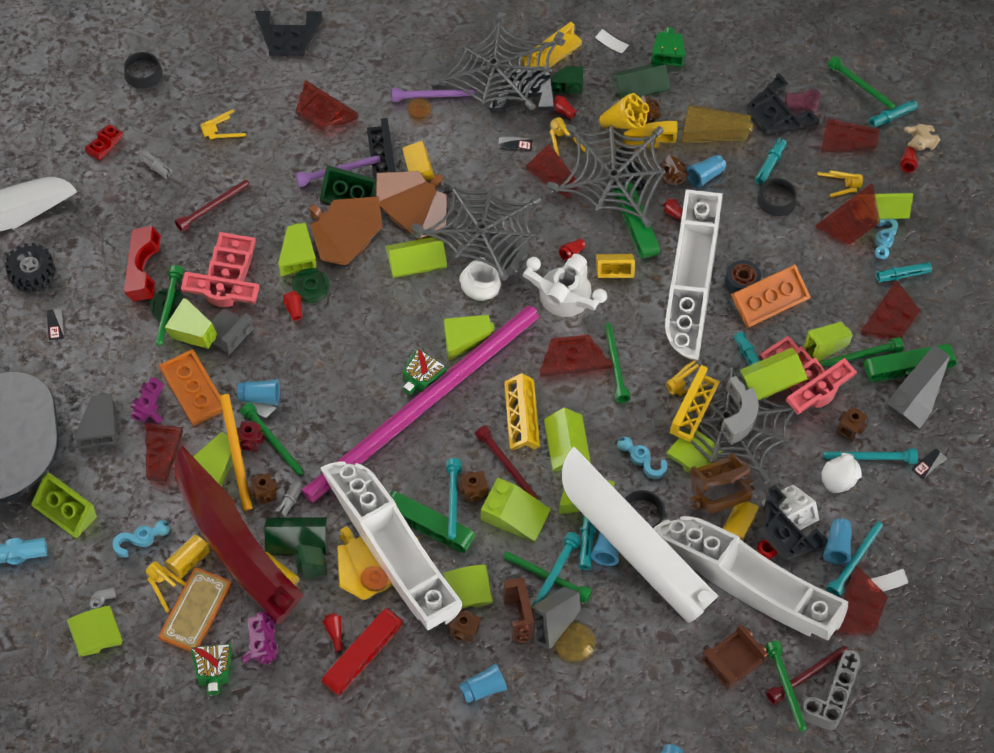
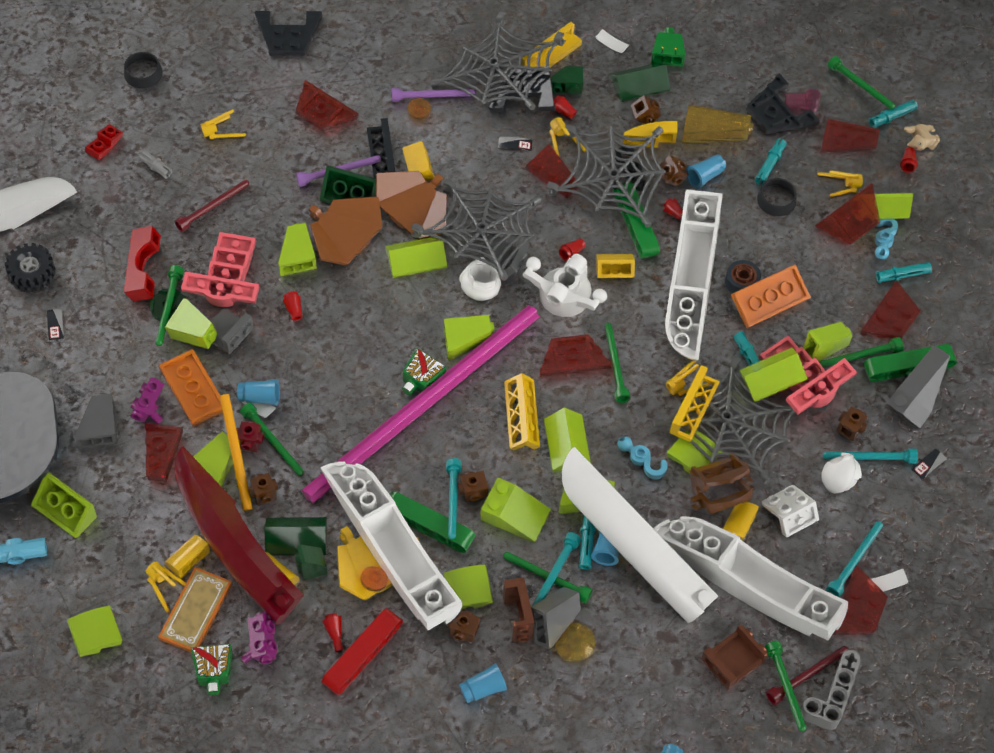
light grey arm [89,588,116,610] -> none
medium azure piece [112,520,171,558] -> none
light grey axle [274,481,304,518] -> none
dark green tile [292,268,329,303] -> none
dark red piece [474,425,538,499] -> none
yellow cone [599,93,649,129] -> none
black tyre [625,490,665,528] -> none
light grey arch [720,376,759,445] -> none
red cone [757,540,777,560] -> none
black wing [758,484,828,560] -> none
dark azure plant [823,518,852,565] -> none

